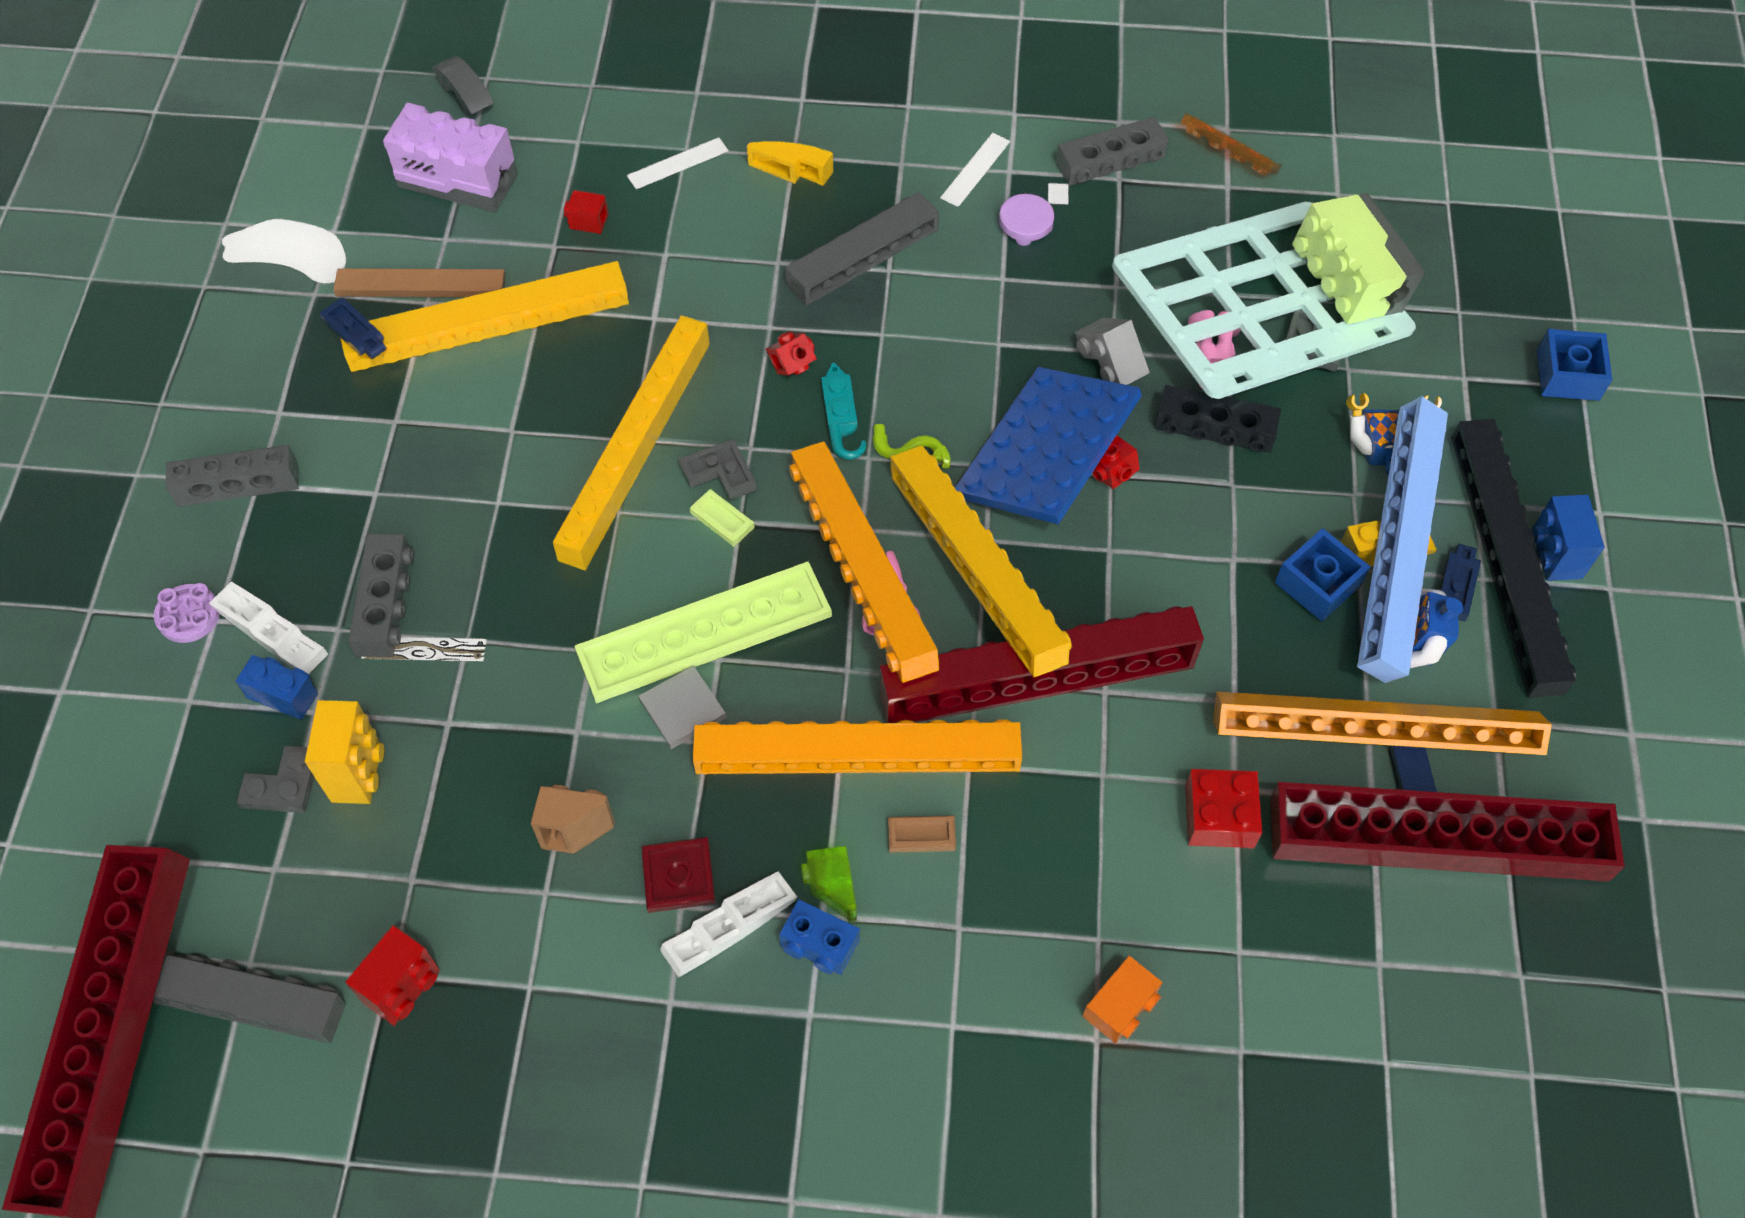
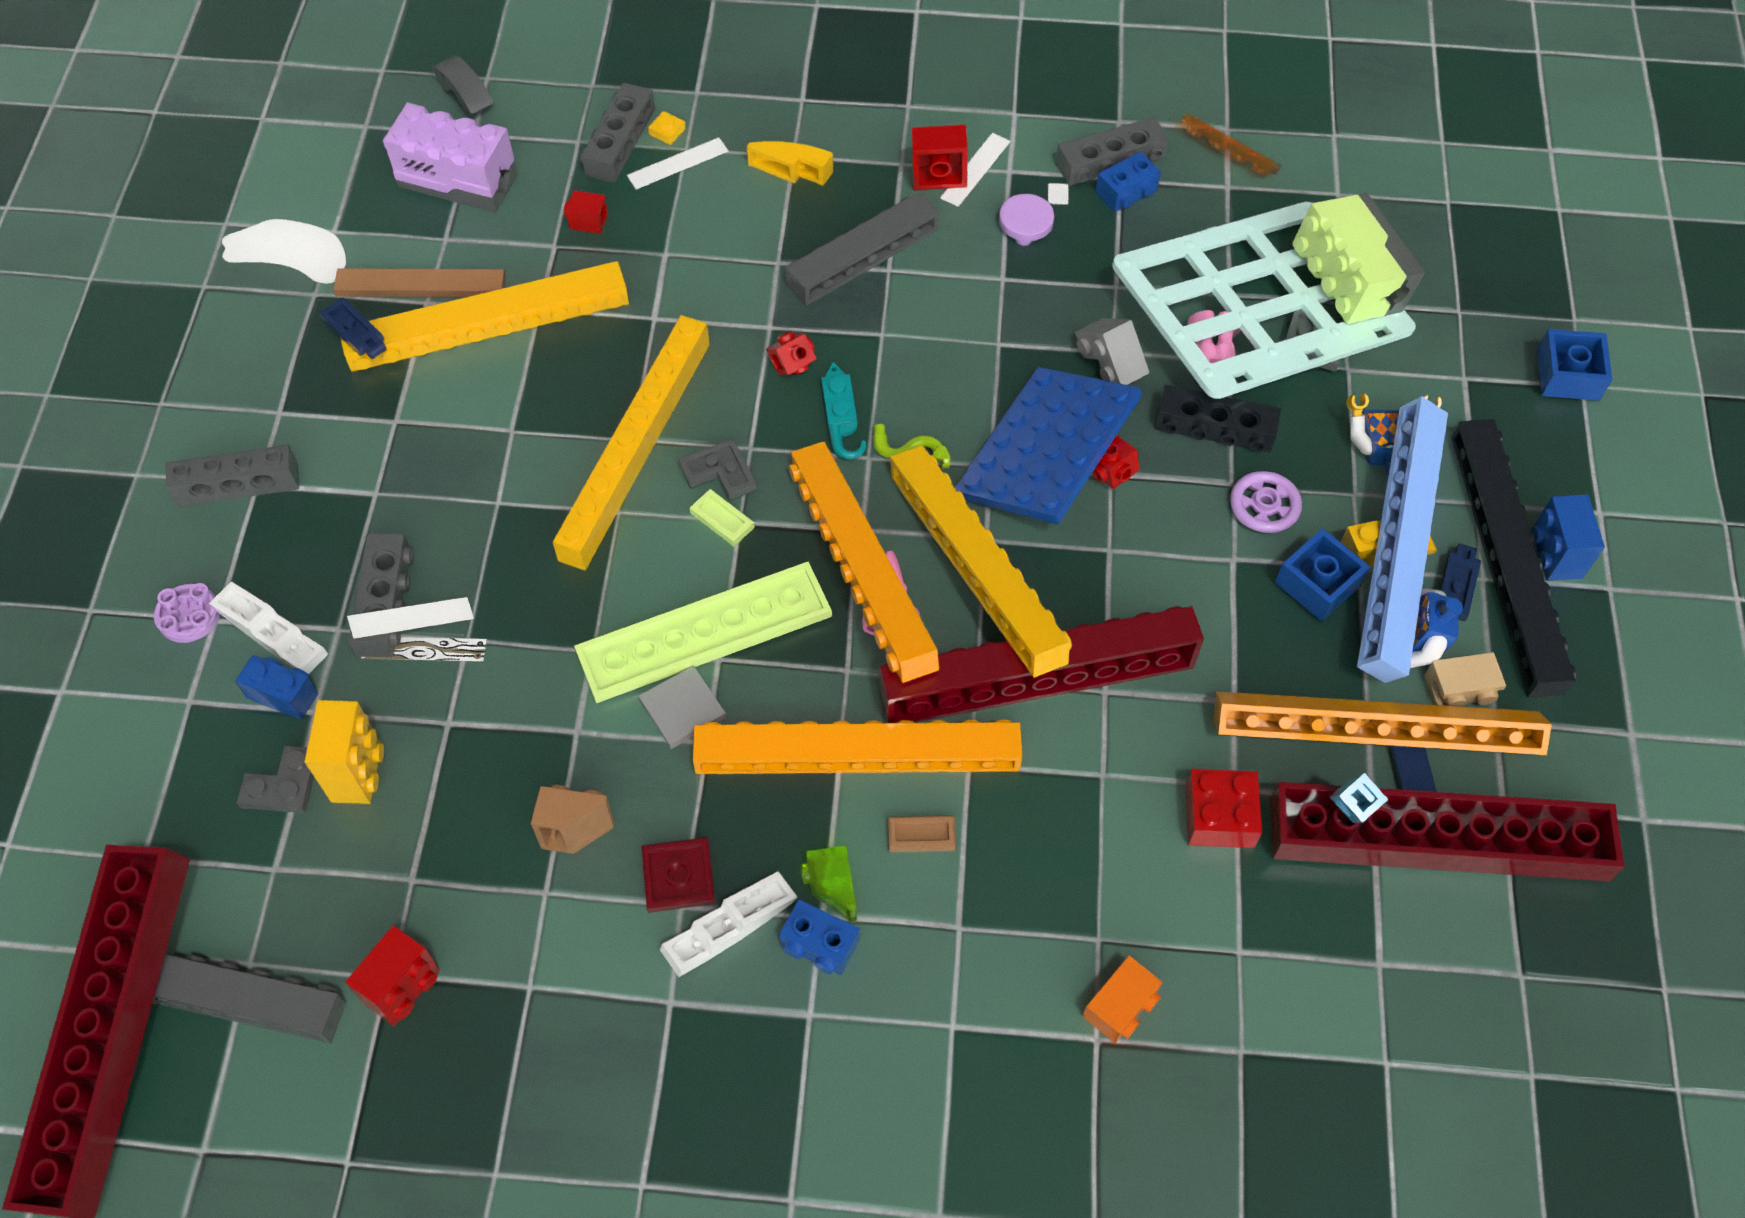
none -> white sticker [347,597,474,639]
none -> dark grey brick [580,83,655,183]
none -> yellow plate [648,111,686,145]
none -> red brick [911,124,968,190]
none -> blue brick [1095,152,1161,213]
none -> lavender plate [1230,471,1302,533]
none -> brick [1330,773,1388,823]
none -> tan brick [1424,652,1506,707]

